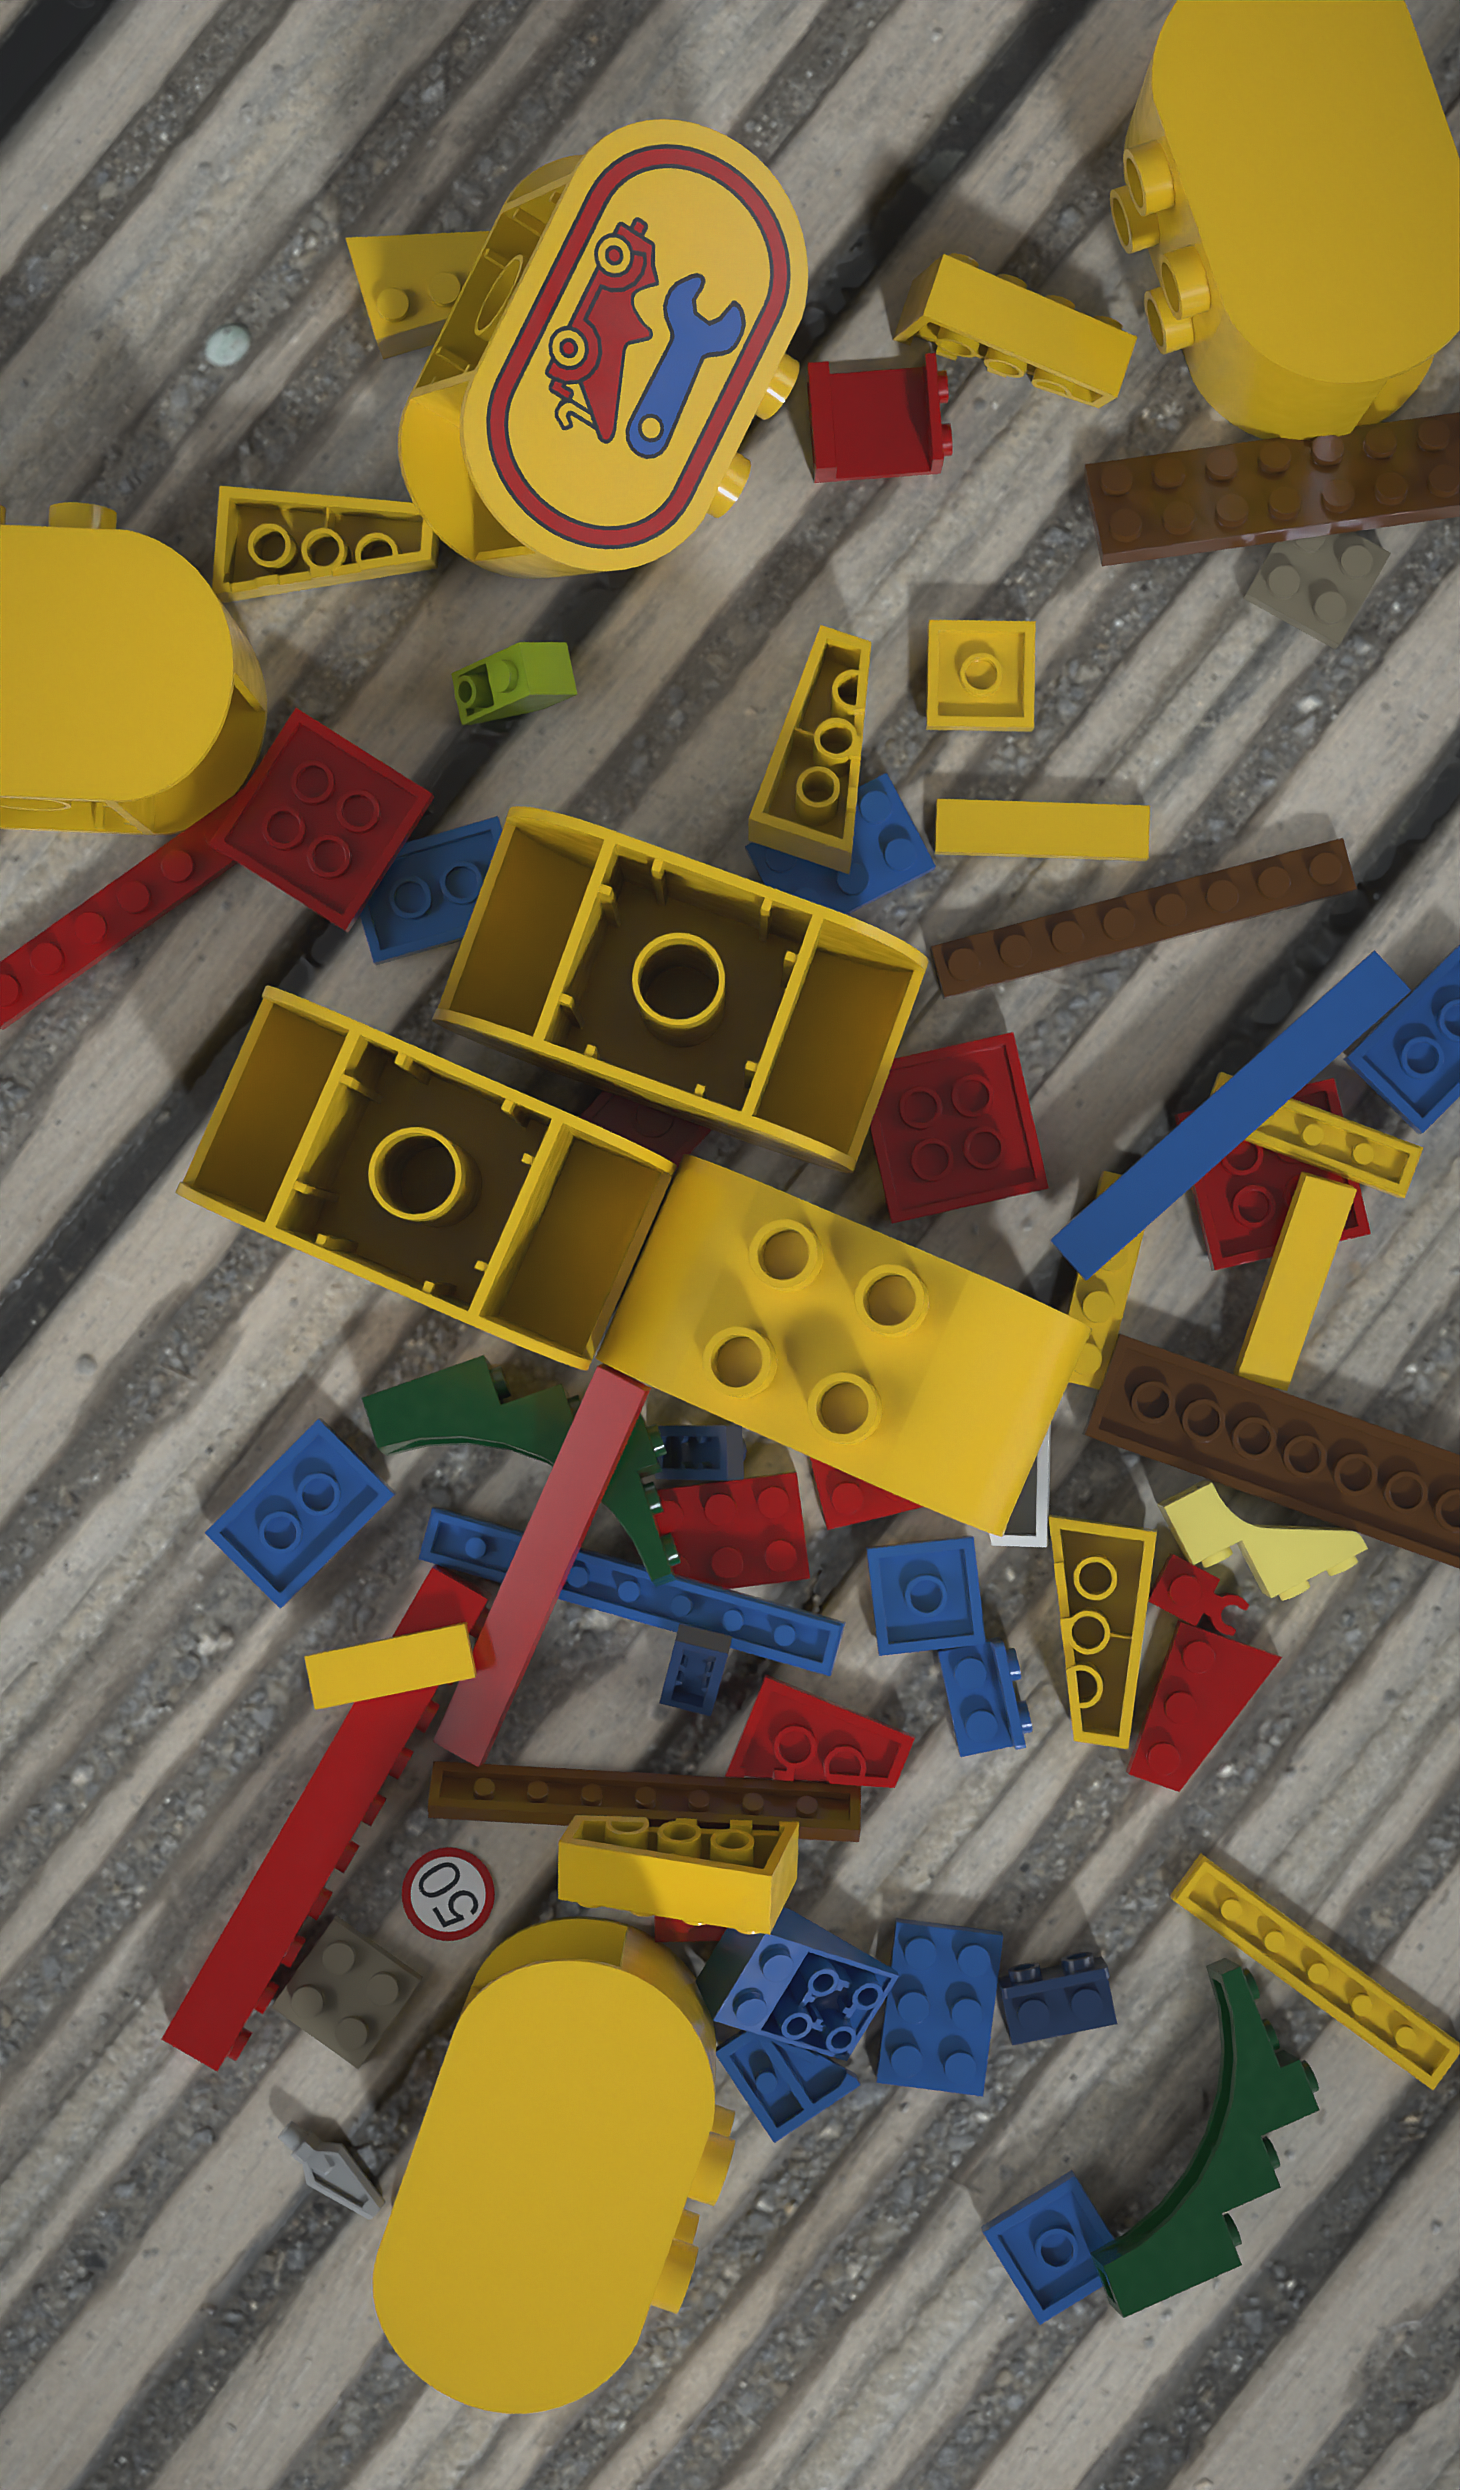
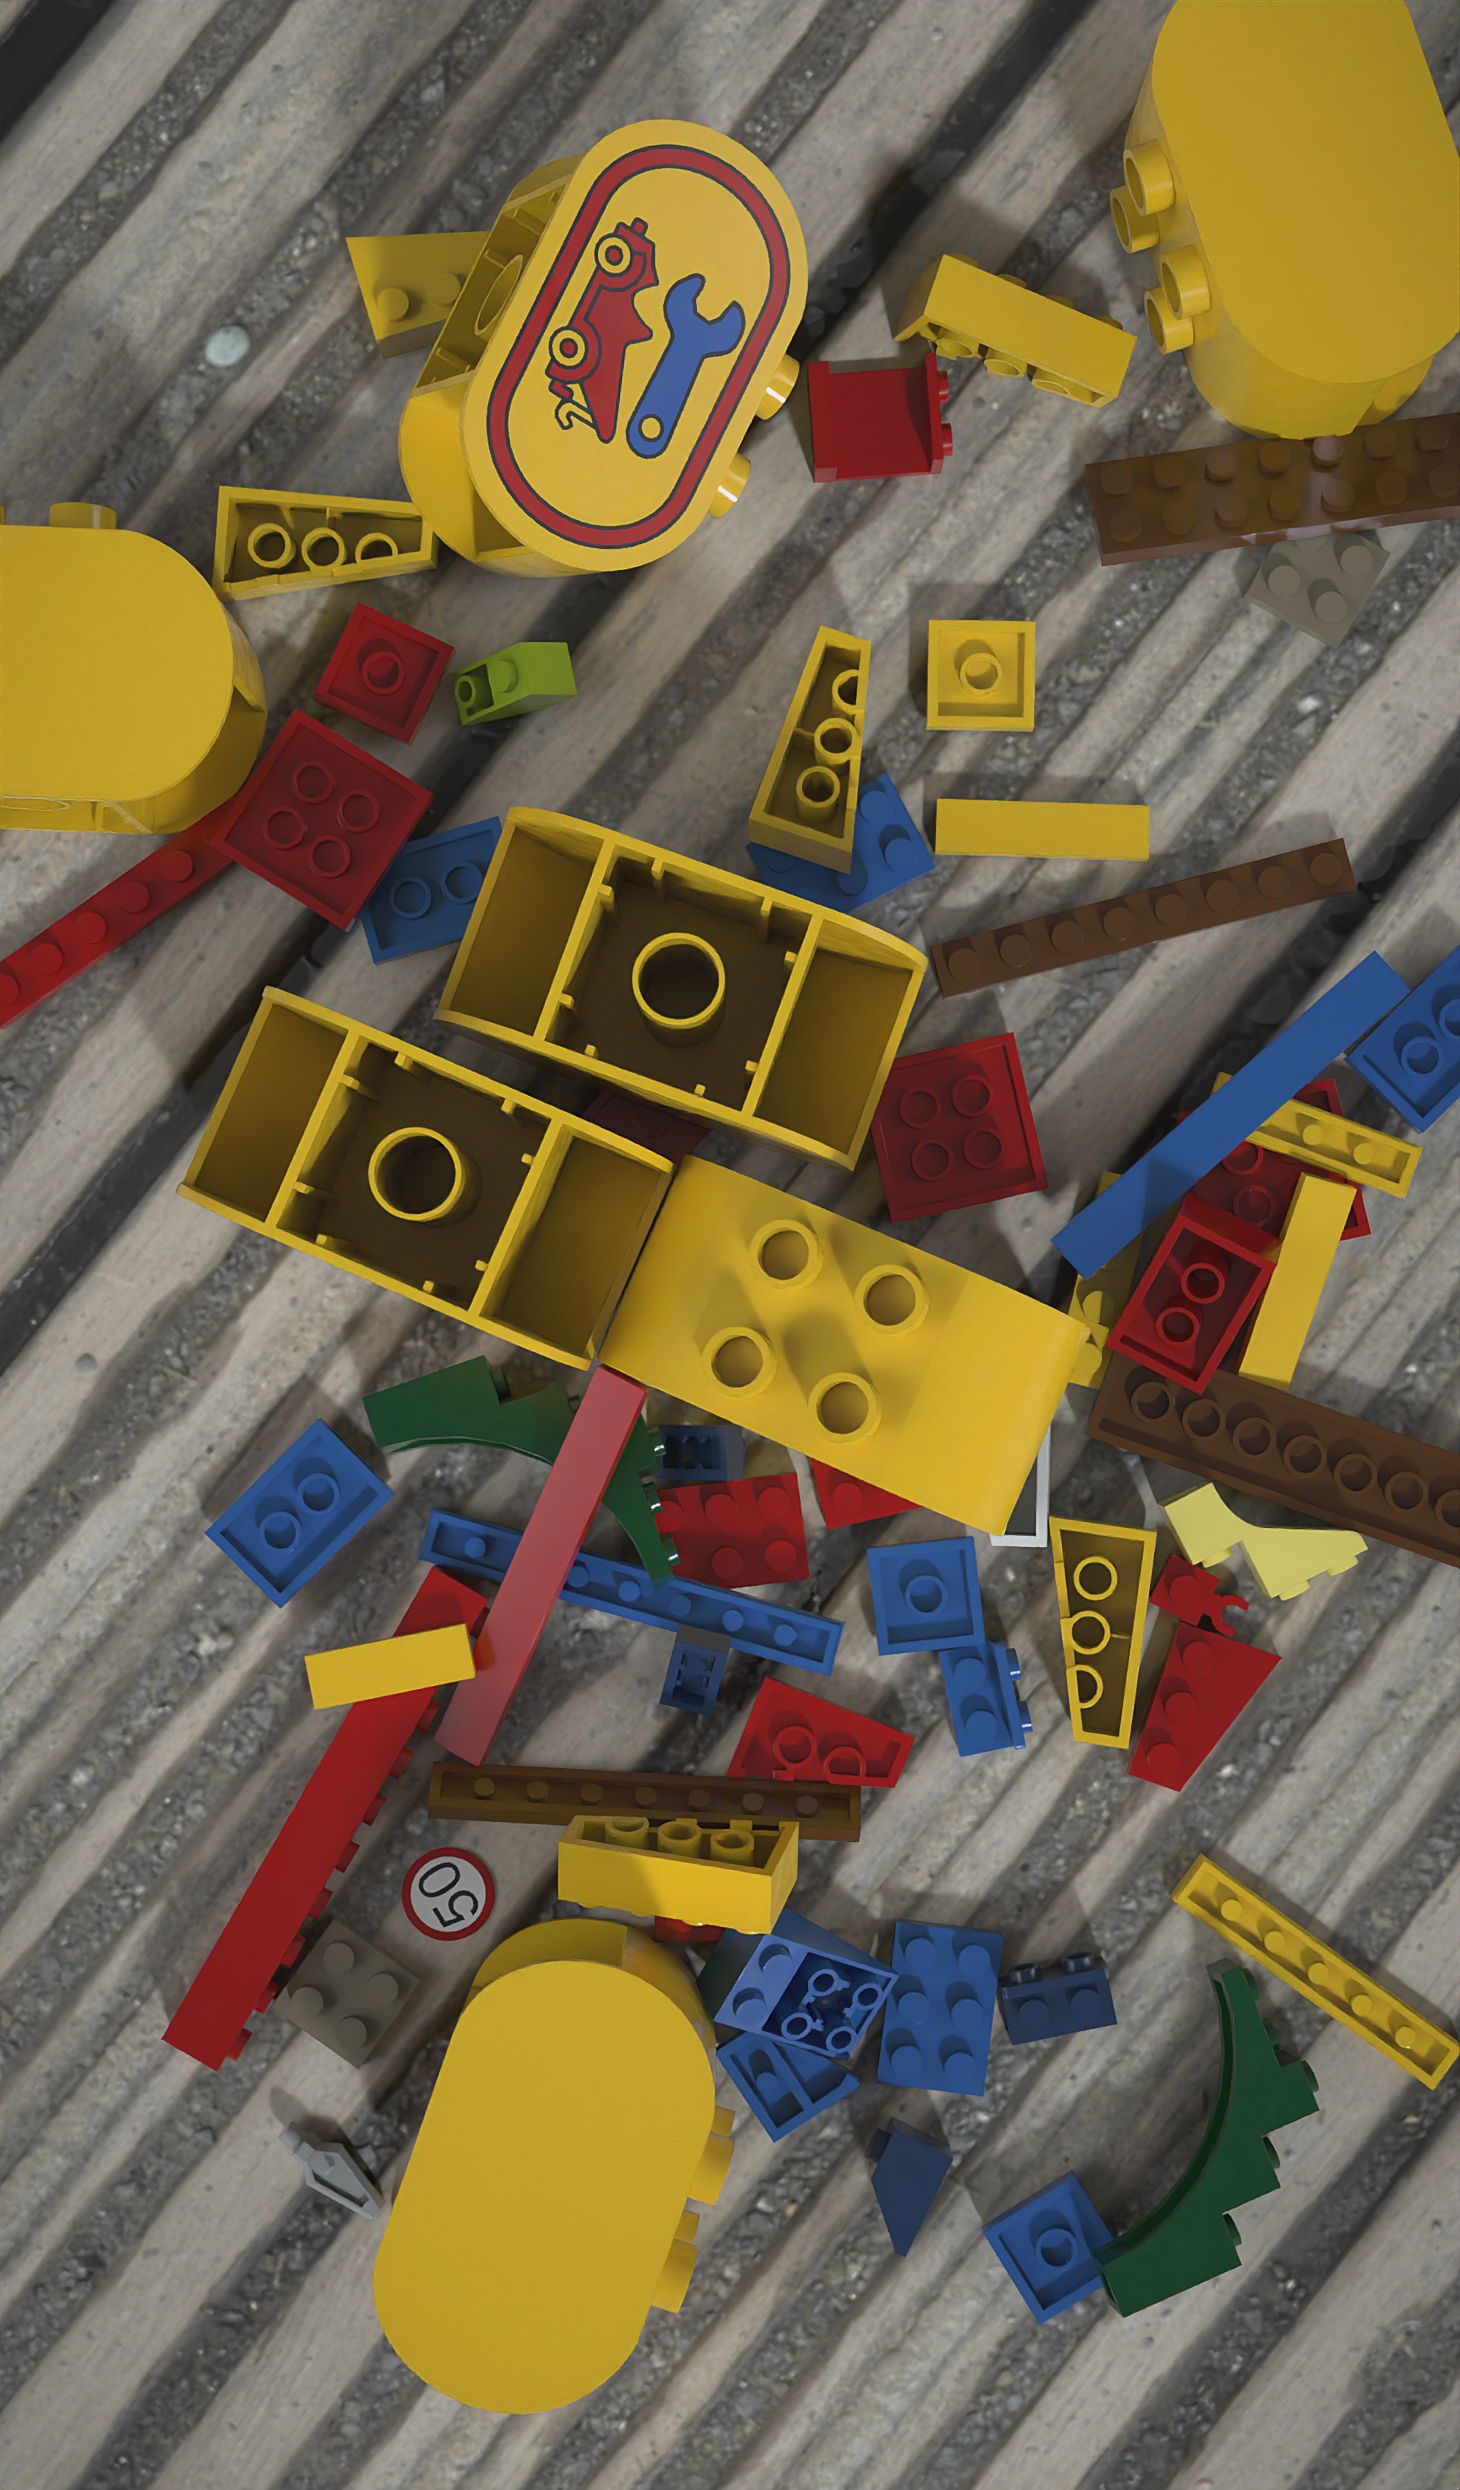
none -> red plate [312,602,456,747]
none -> dark blue slope [865,2116,953,2257]
none -> red slope [1105,1191,1283,1395]

